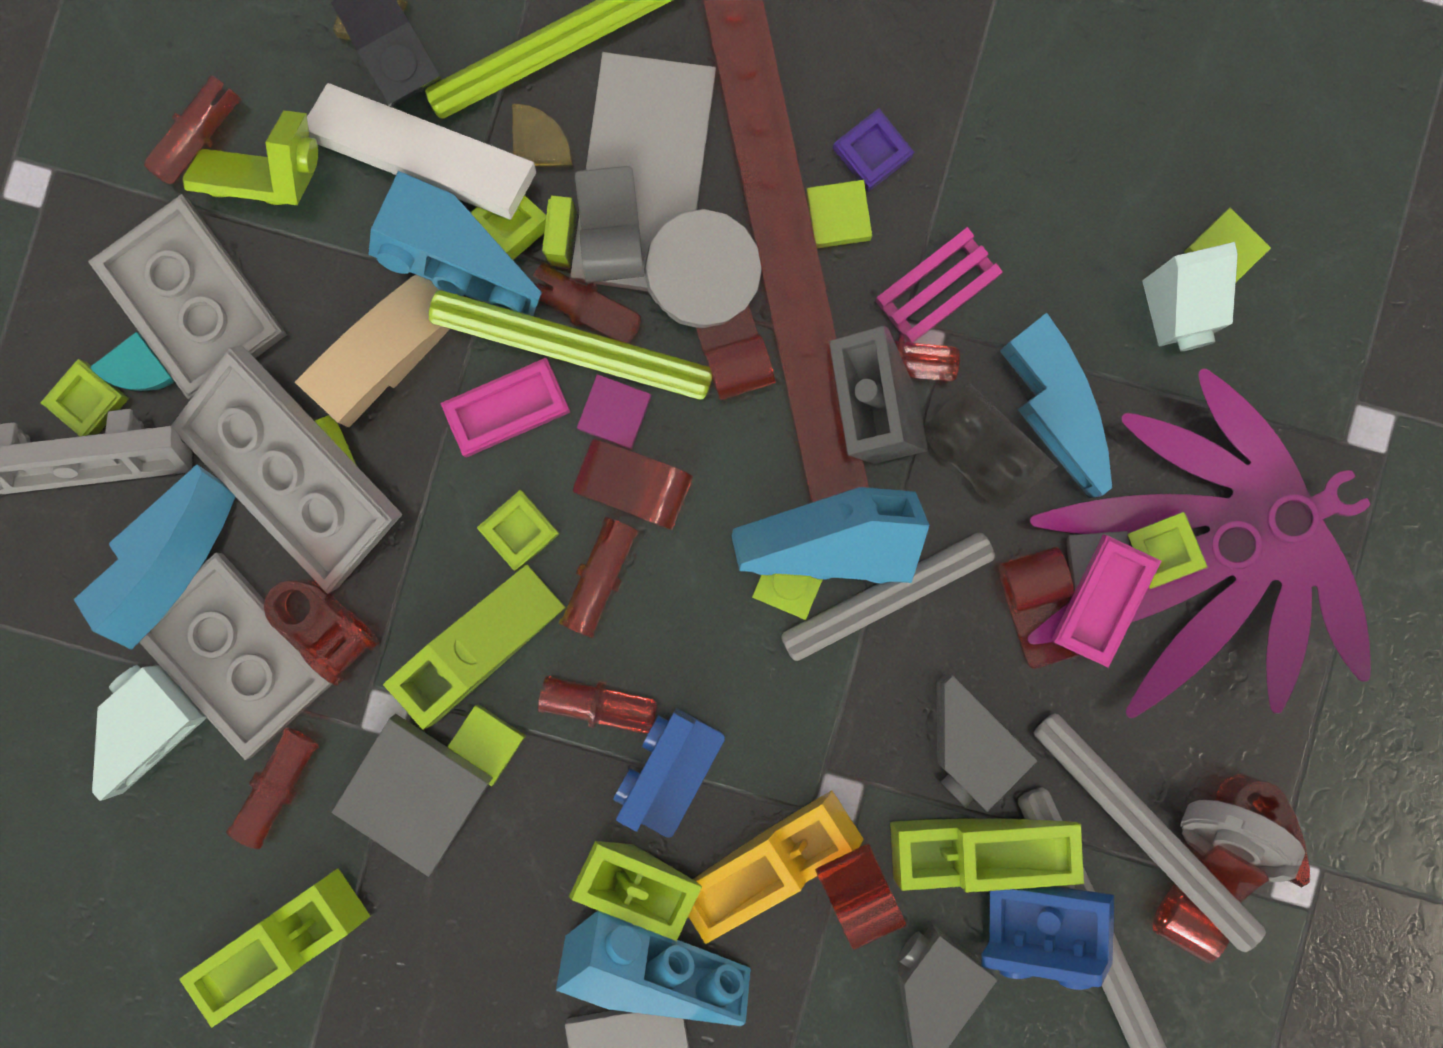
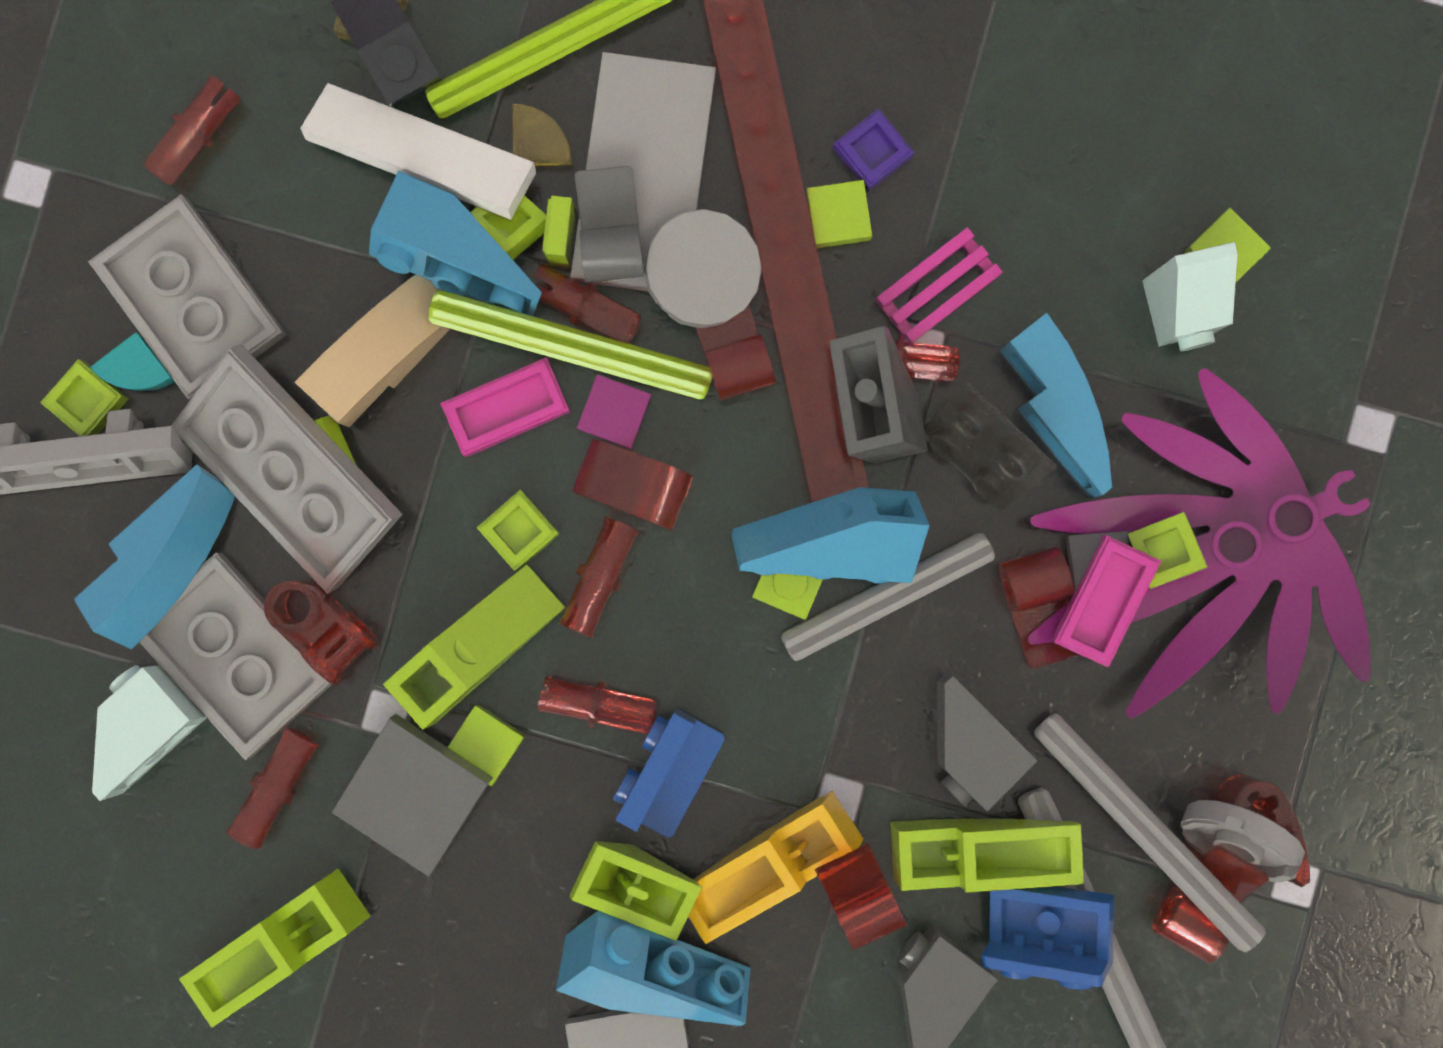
lime bracket [183,110,318,205] -> none

